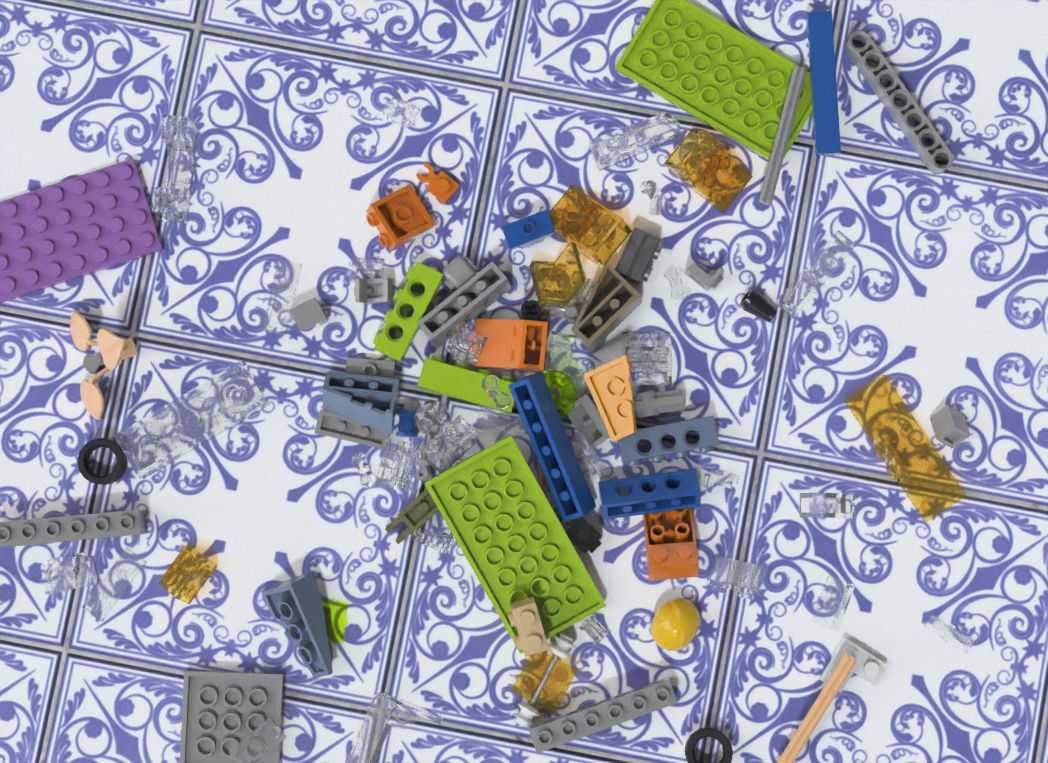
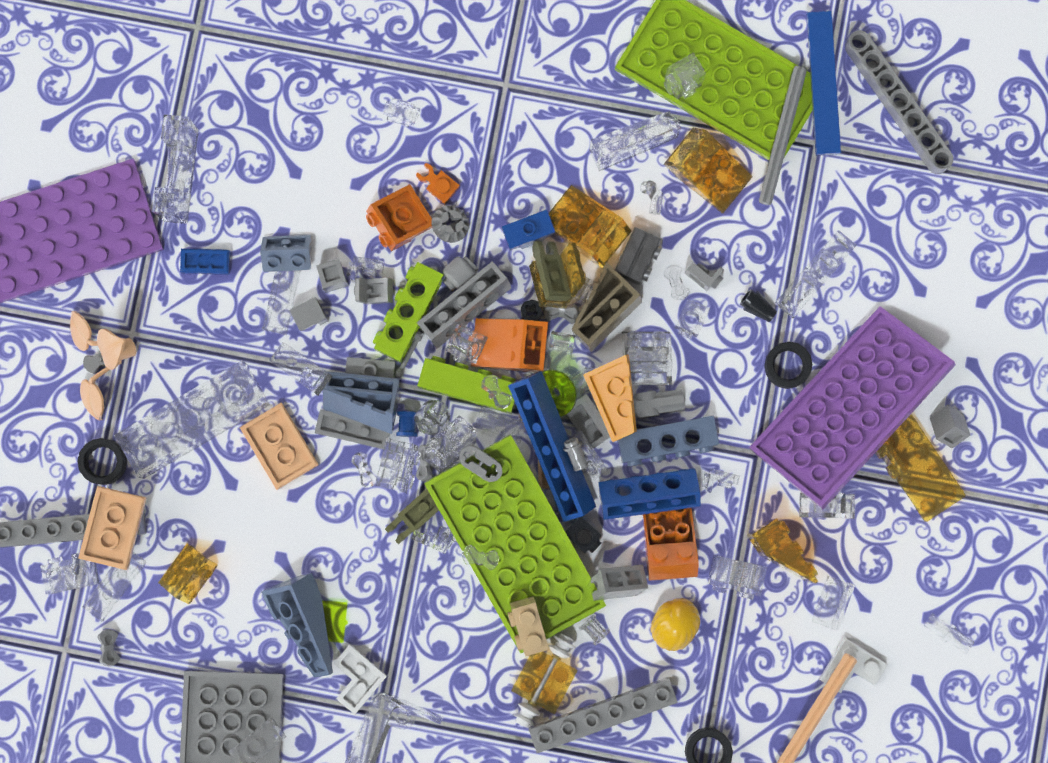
none -> light nougat tile [78,486,147,570]
none -> light grey piece [97,629,120,667]
none -> blue plate [180,248,230,275]
none -> light nougat tile [240,402,319,490]
none -> sand blue bracket [260,235,312,272]
none -> clear tile [269,341,333,396]
none -> light grey panel [316,259,349,293]
none -> white plate [333,644,387,715]
none -> light grey hinge [395,331,423,377]
none -> light grey gear [431,205,470,243]
none -> light grey beam [459,445,502,482]
none -> clear piece [462,545,499,570]
none -> olive hinge [532,241,571,301]
none -> light grey pin [563,438,588,471]
none -> light grey hinge [590,565,648,601]
none -> clear brick [664,53,706,100]
none -> clear brick [675,299,710,339]
none -> clear yellow slope [747,518,818,583]
none -> medium lavender plate [749,306,956,510]
none -> black tyre [764,341,813,389]

